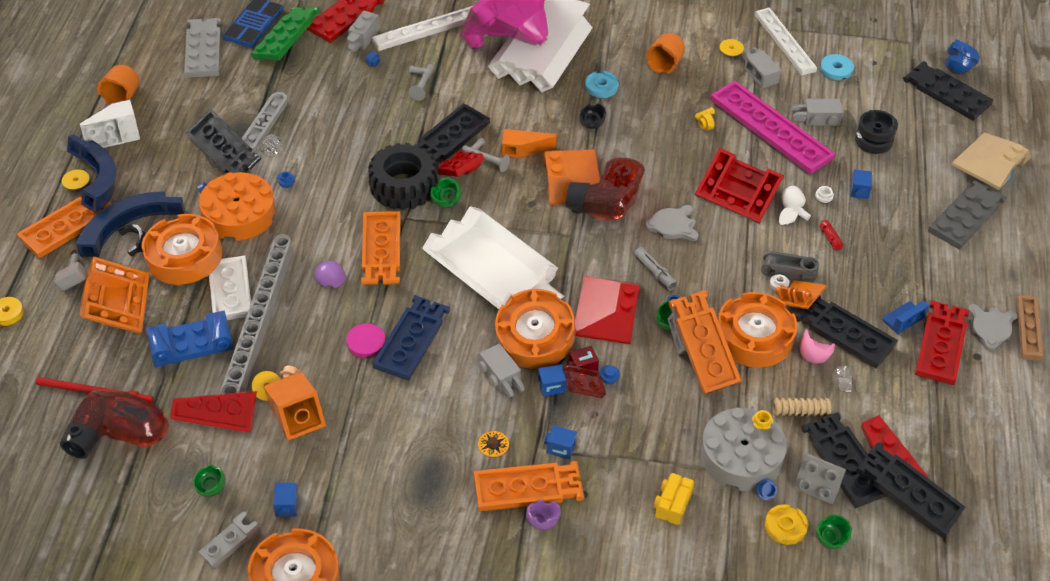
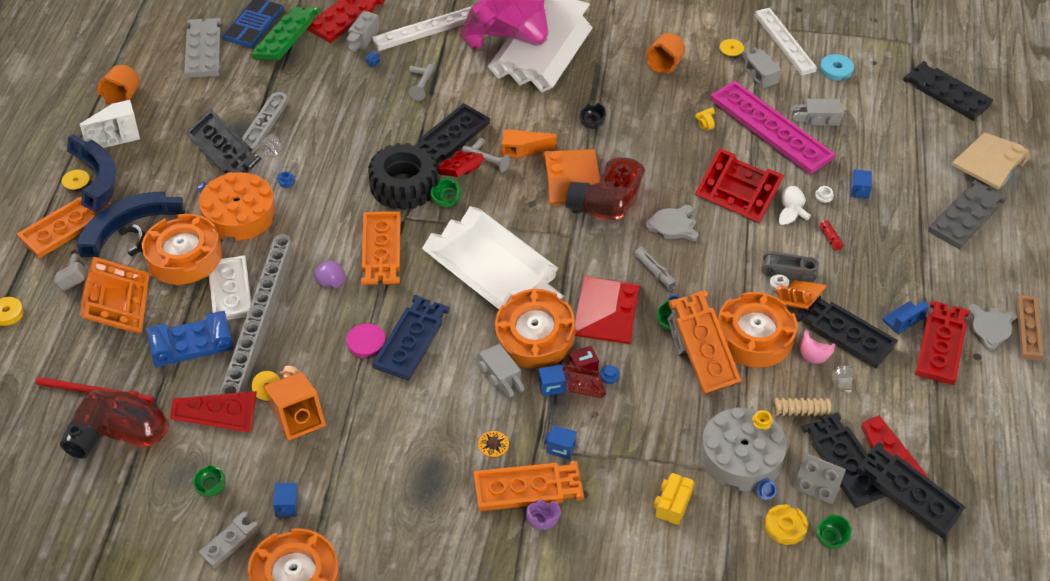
medium azure tile [585,71,619,98] -> none
black wheel [855,110,898,154] -> none
blue helmet [945,39,980,74] -> none

